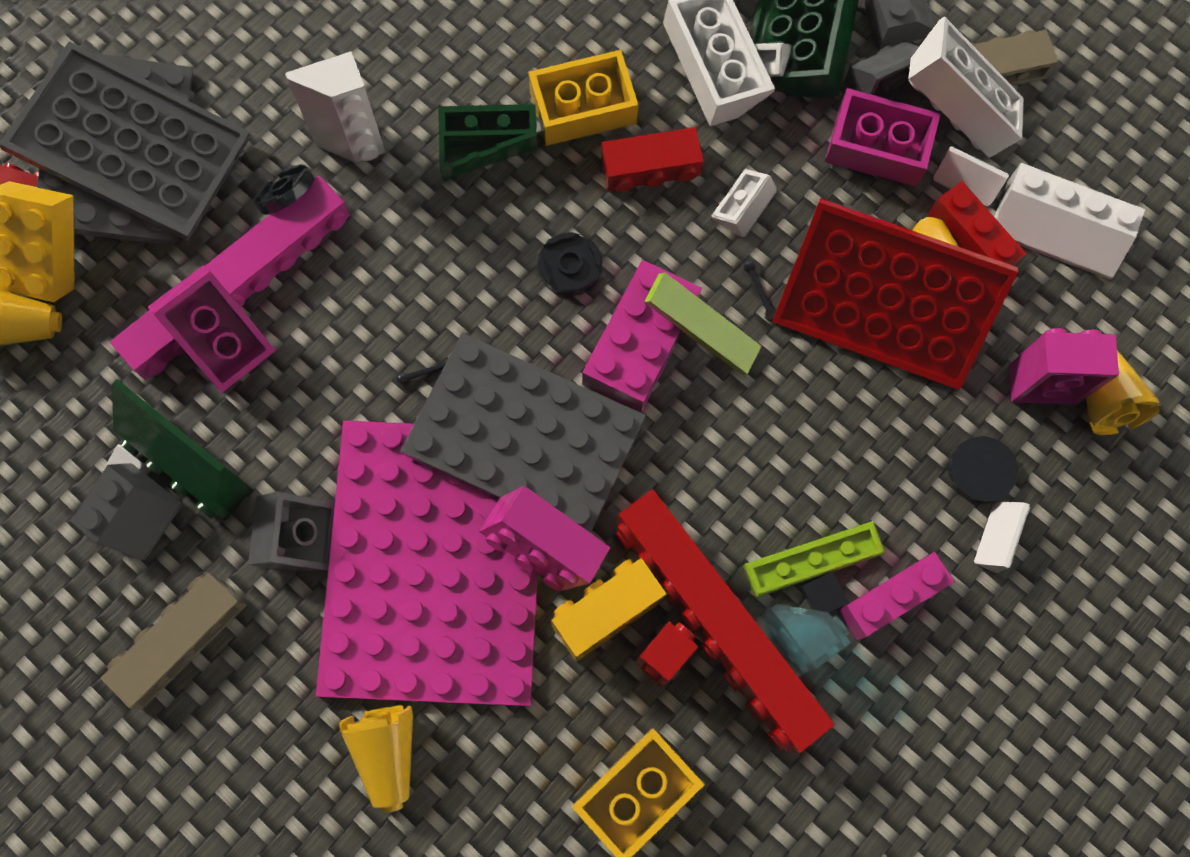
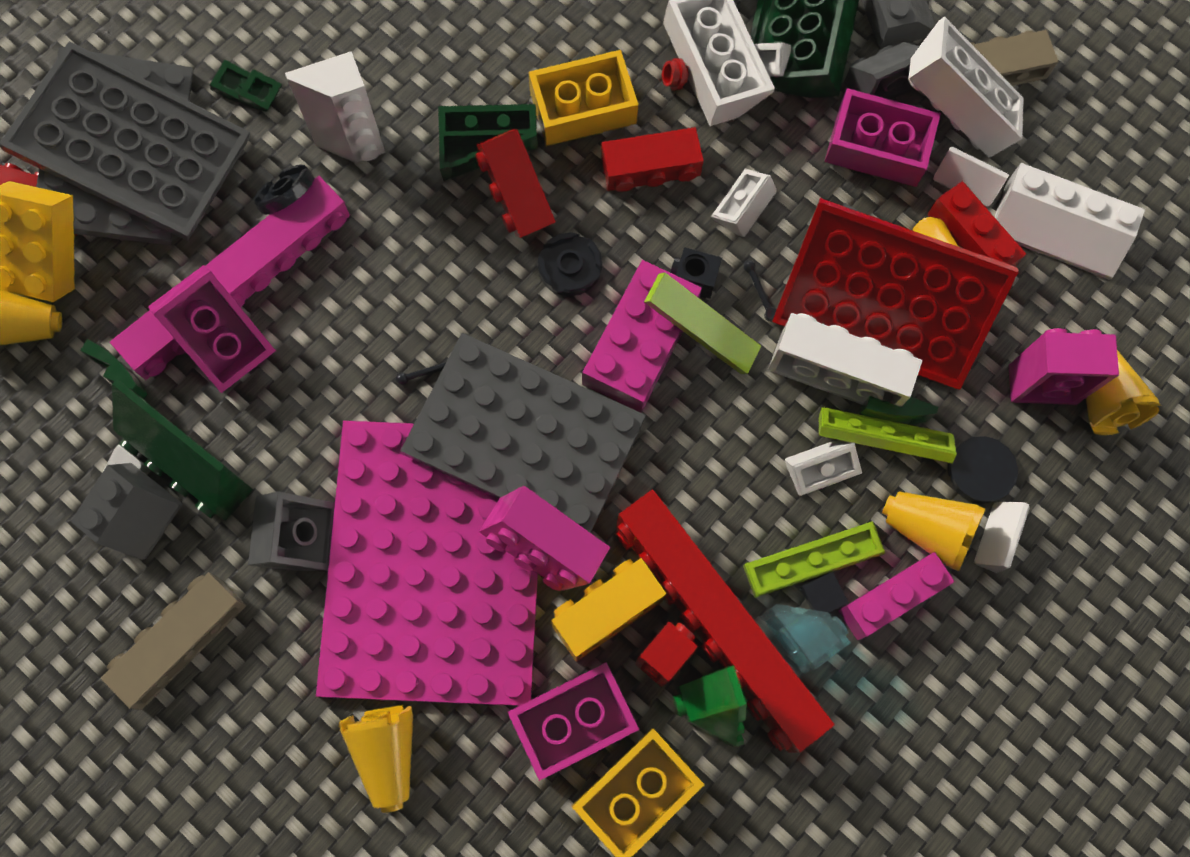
none -> dark green slope [80,339,147,399]
none -> dark green slope [210,59,282,112]
none -> red brick [475,129,556,238]
none -> dark pink brick [508,662,639,781]
none -> red plate [662,58,689,90]
none -> black brick [670,247,722,299]
none -> green wedge [673,666,747,747]
none -> white brick [768,313,923,407]
none -> white slope [785,440,862,496]
none -> lime tile [819,407,957,463]
none -> dark green slope [859,396,939,425]
none -> yellow cone [882,491,986,571]

